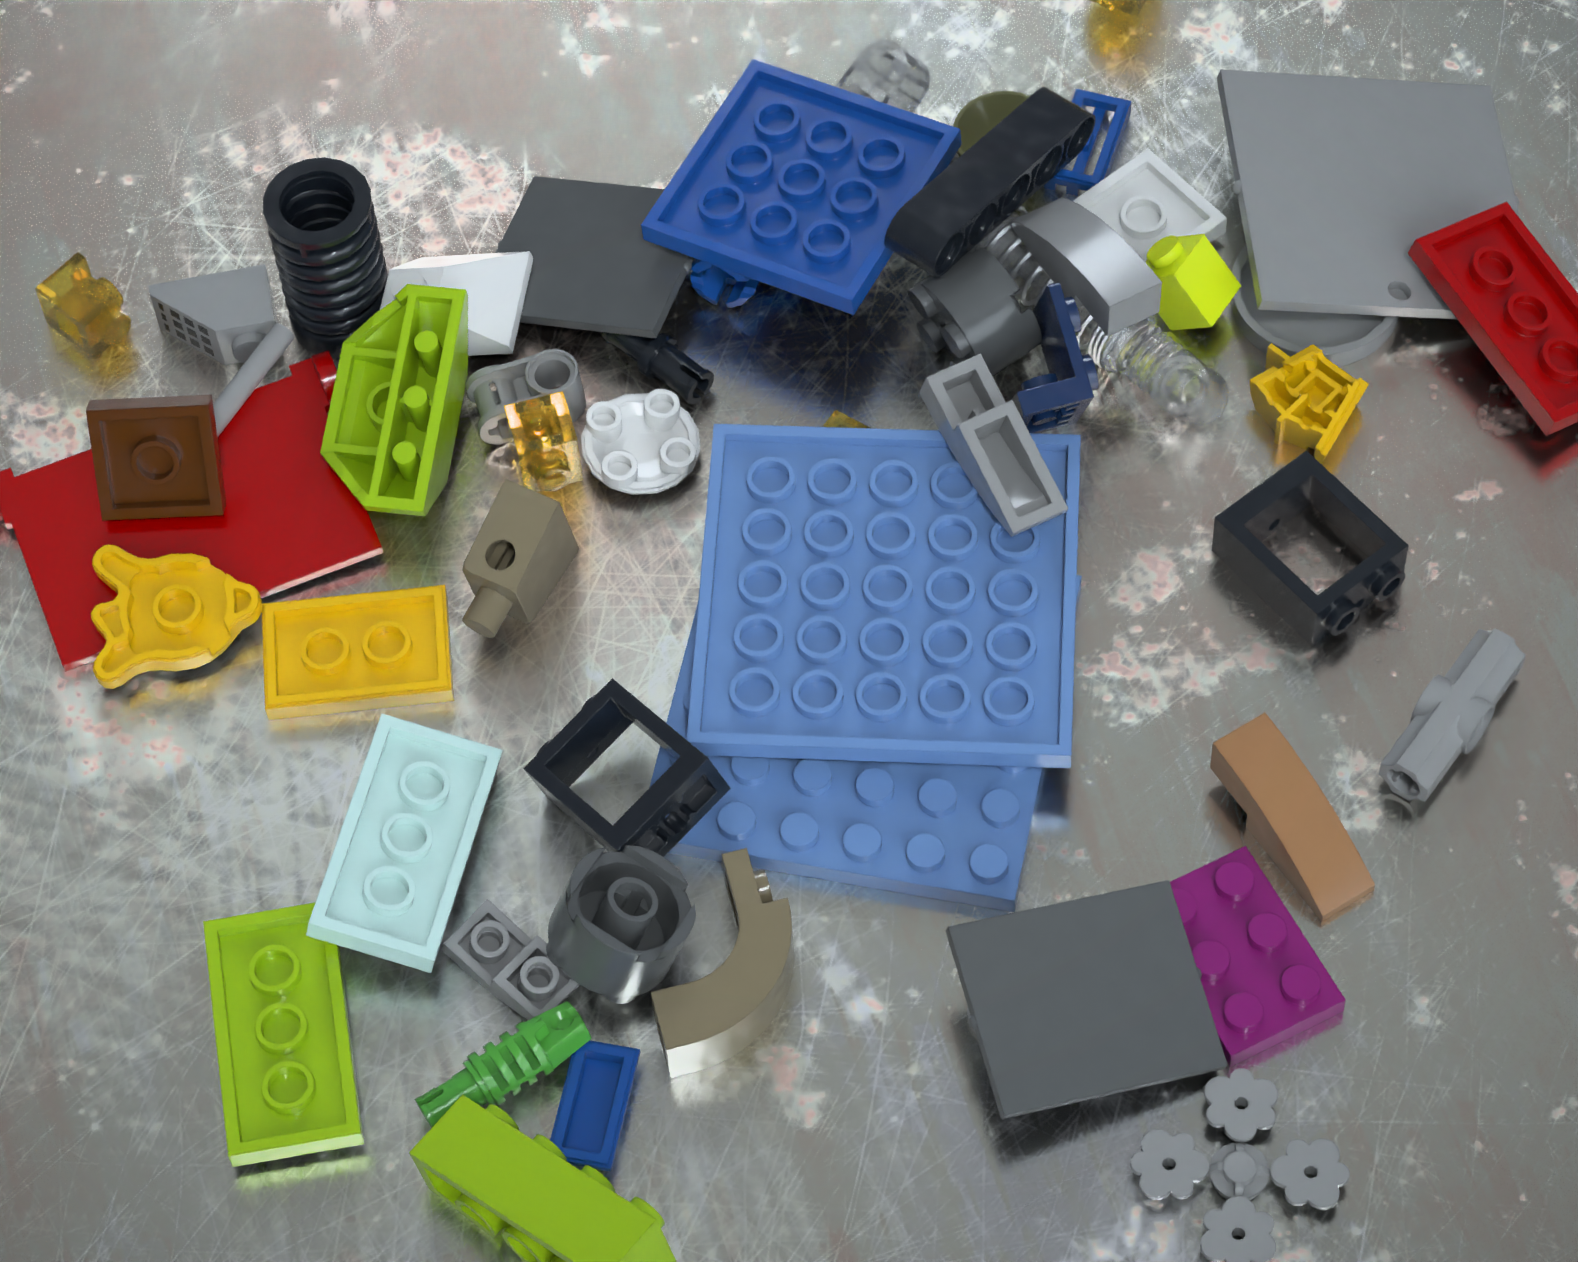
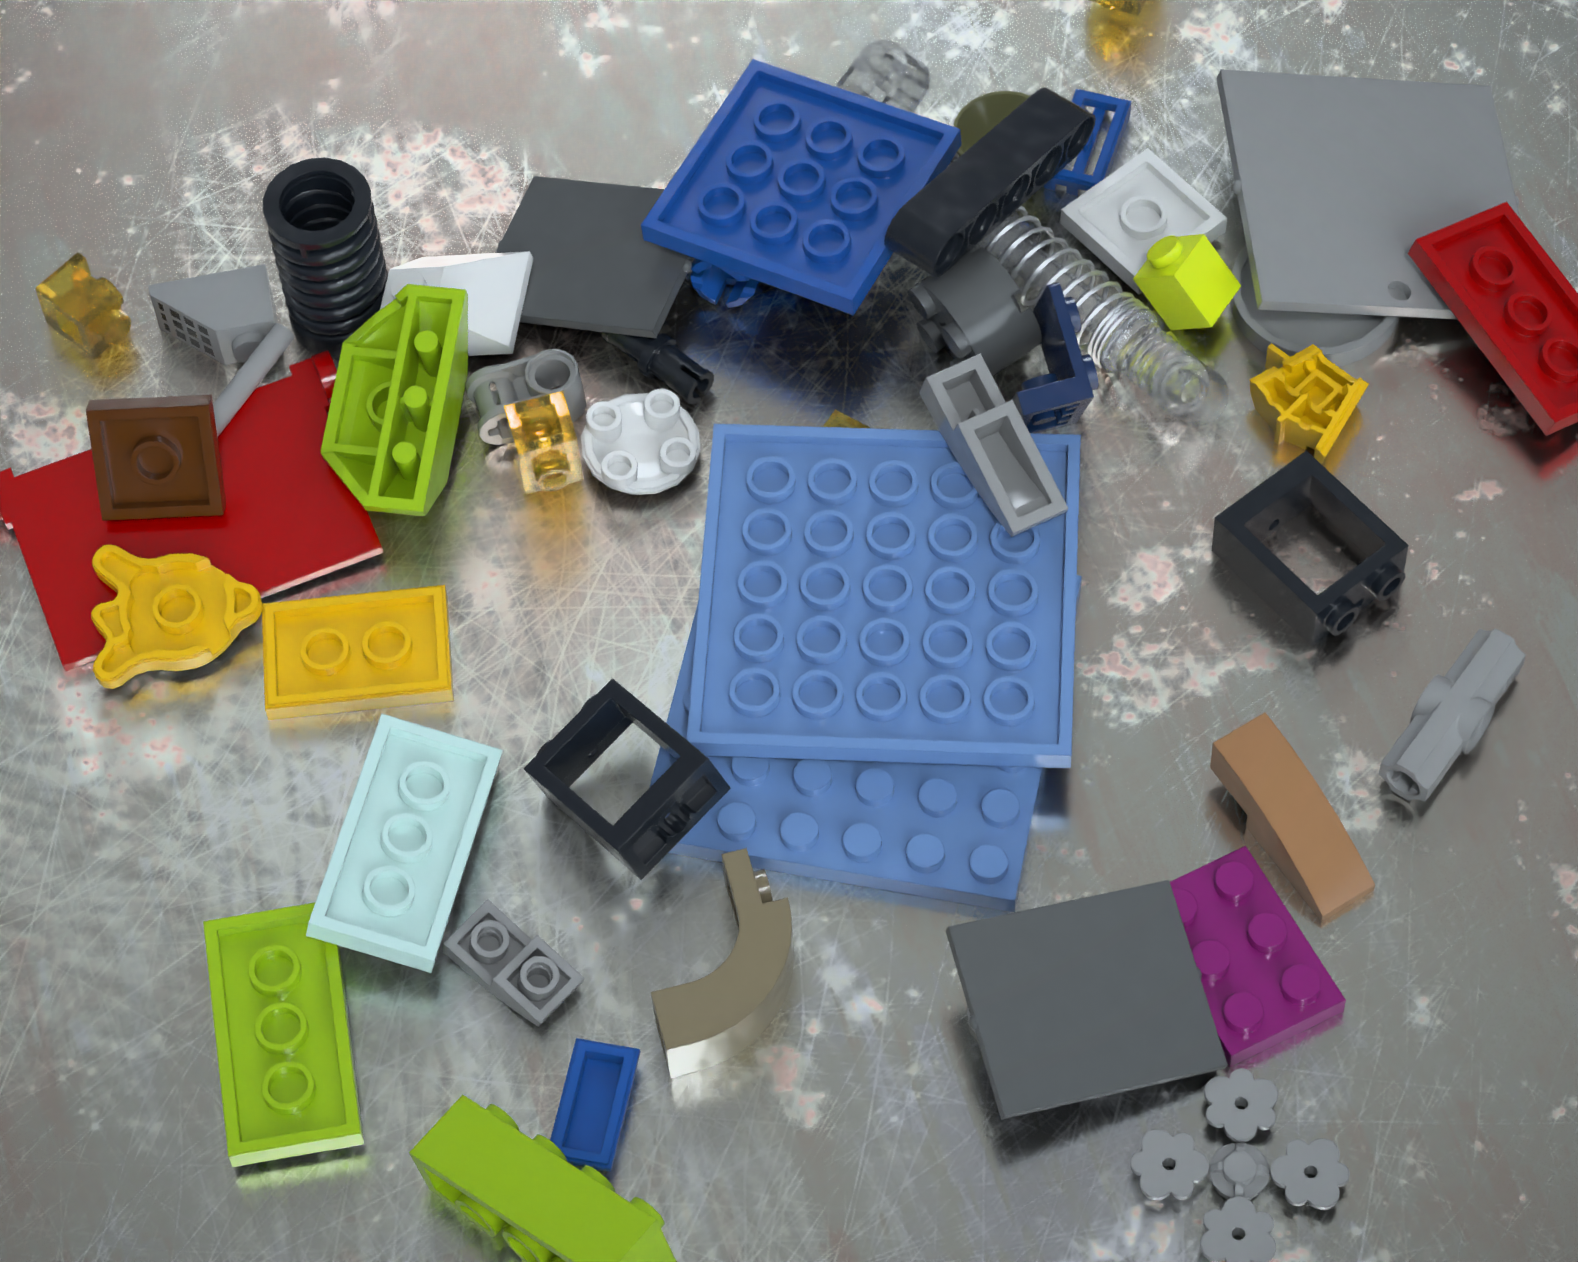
bright green hinge [414,1001,592,1128] -> none
dark tan torso [462,479,579,638] -> none
dark grey brick [546,845,696,1004] -> none
light grey slope [1012,197,1162,337] -> none

